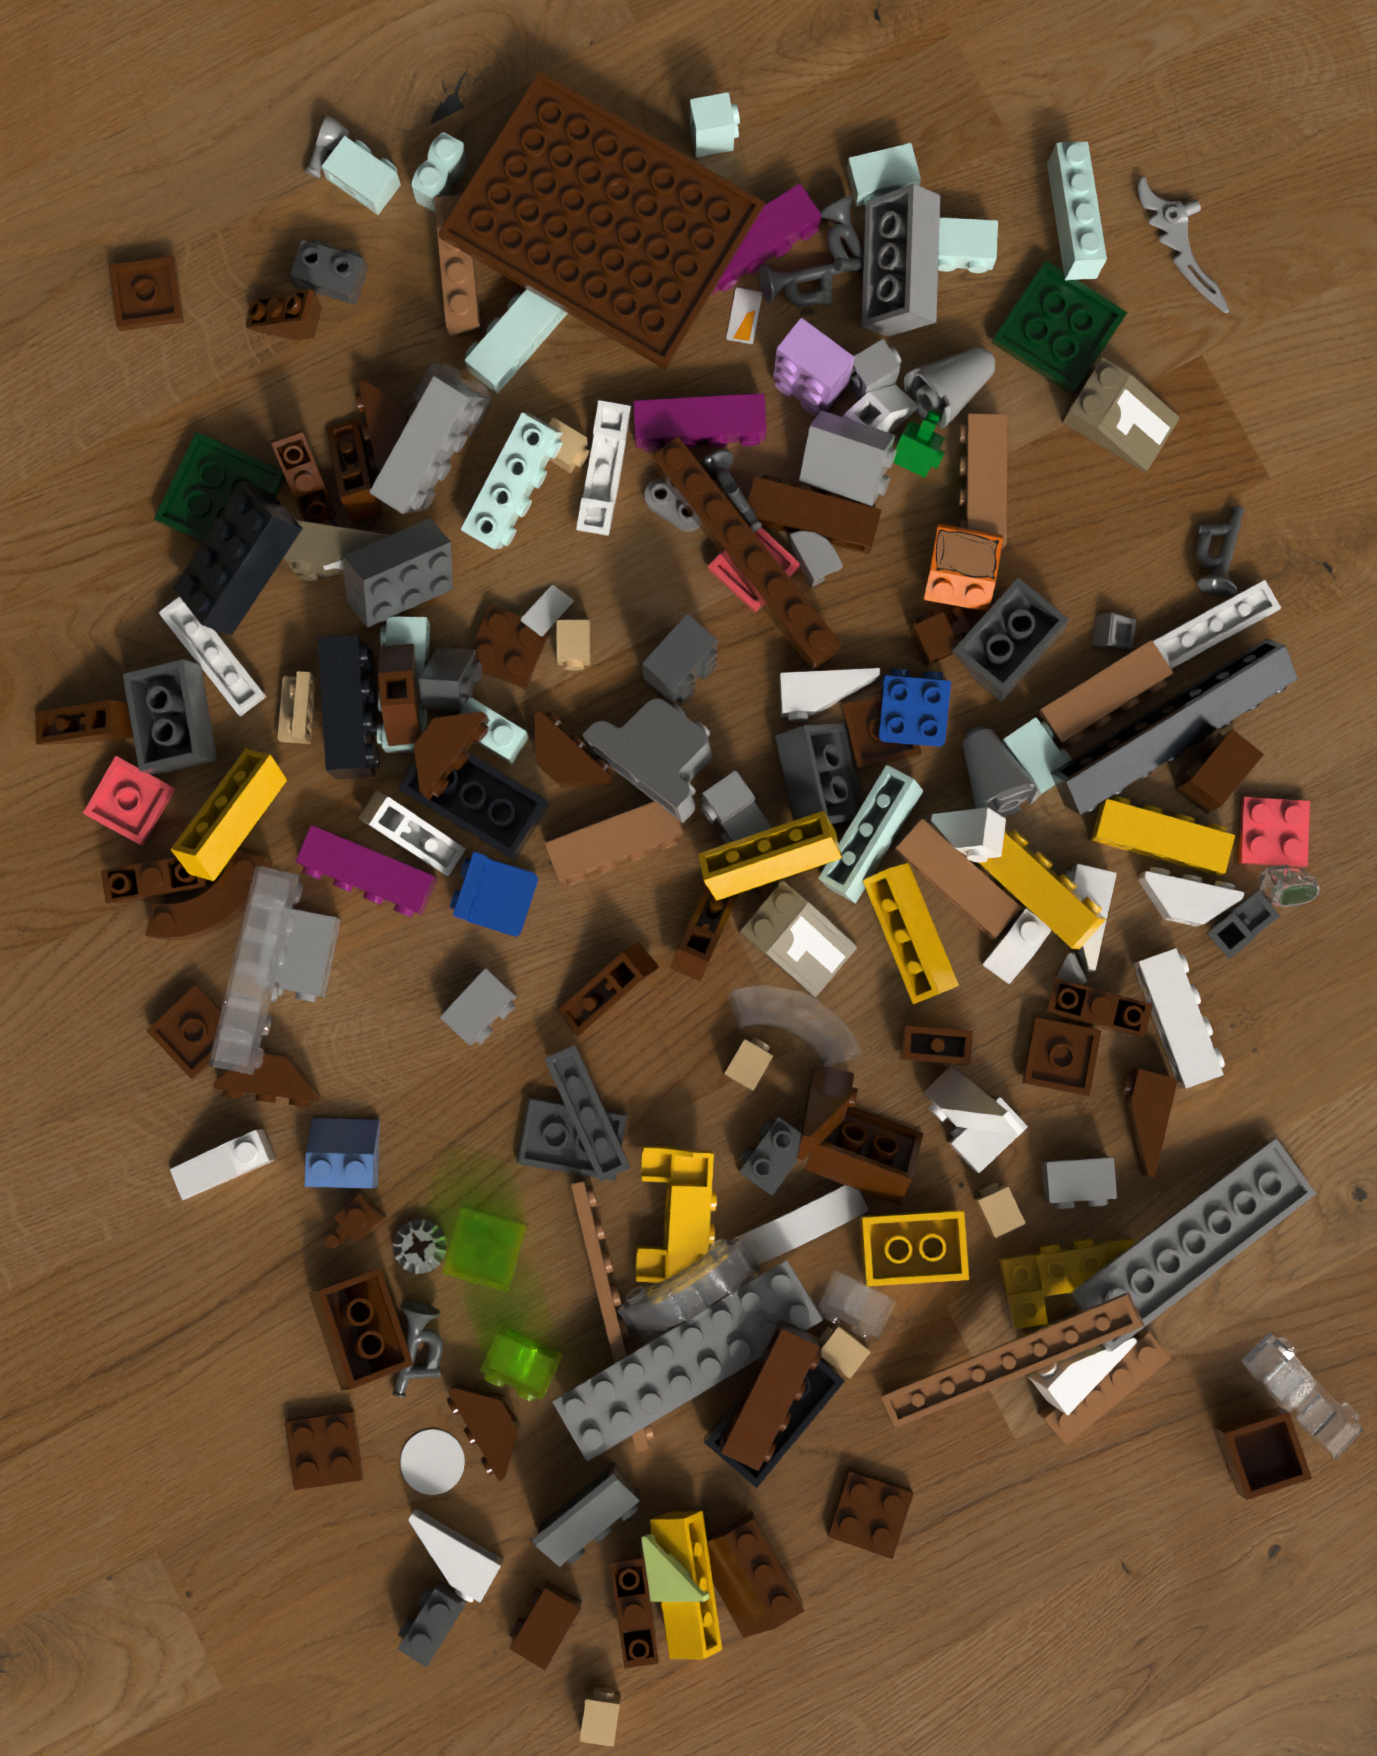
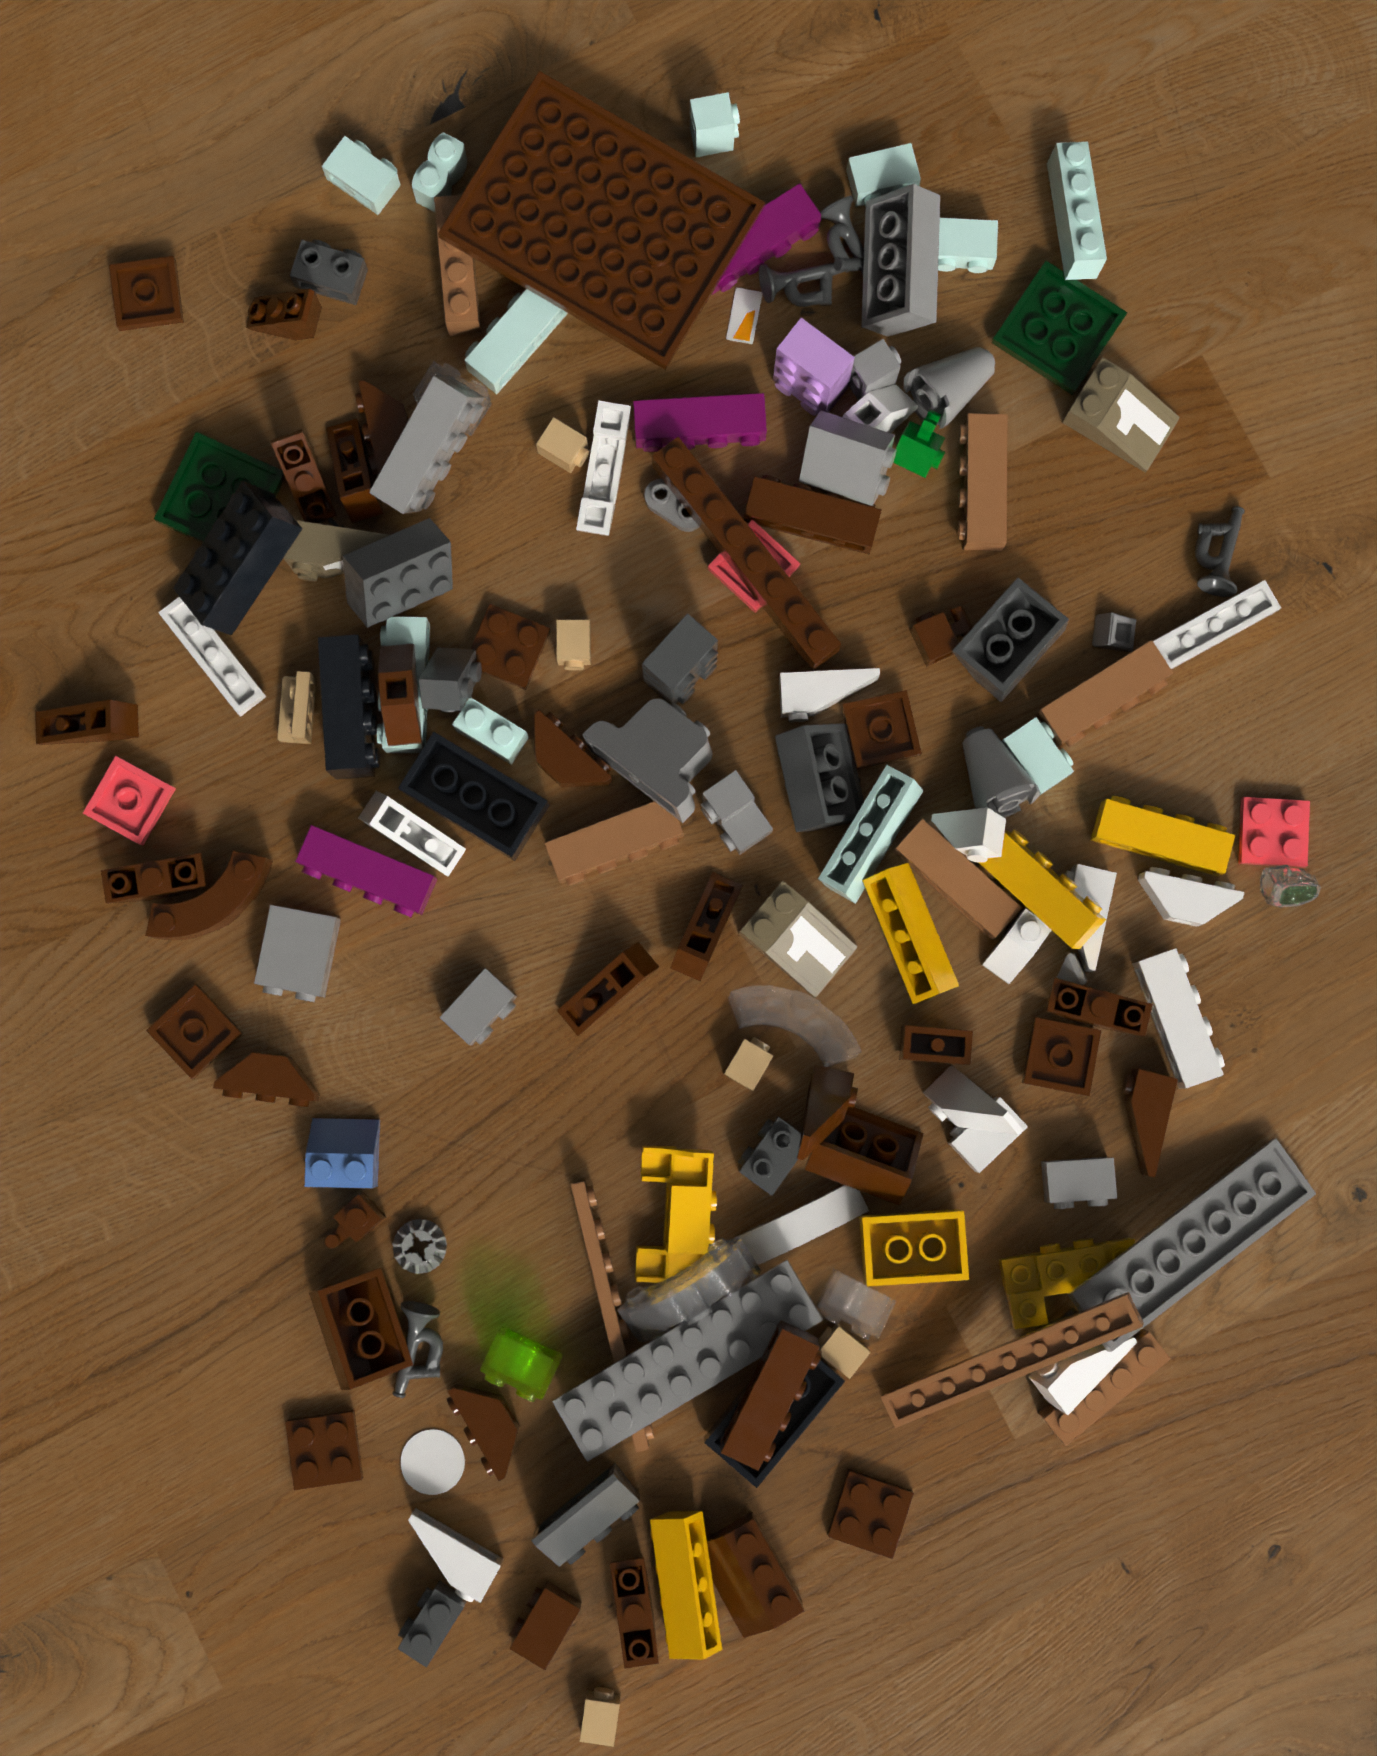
dark grey brick [123,659,218,775] -> none
white slope [170,1129,276,1200] -> none
yellow brick [171,748,287,881] -> none
clear brick [208,866,303,1075] -> none
light grey bar [305,115,349,179] -> none
reddish brown slope [414,711,490,800] -> none
clear neon green brick [442,1206,529,1293] -> none
blue bracket [450,852,538,937] -> none
light aqua brick [461,412,563,549] -> none
dark grey tile [517,1097,628,1181] -> none
white sticker [520,585,574,636] -> none
dark grey plate [545,1045,631,1182] -> none
yellowish green tile [641,1534,710,1602] -> none
yellow brick [698,811,842,901] -> none
dark grey piece [700,449,762,532] -> none
light grey brick [790,531,843,588] -> none
blue bracket [879,668,951,747] -> none
slope [924,524,1003,611] -> none
tan brick [974,1182,1026,1238] -> none
brick [1051,639,1298,815] -> none
light grey piece [1138,176,1229,313] -> none
reddish brown piece [1176,729,1264,814] -> none
dark grey brick [1207,890,1281,959] -> none
reddish brown piece [1215,1406,1312,1500] -> none
clear brick [1241,1332,1364,1460] -> none

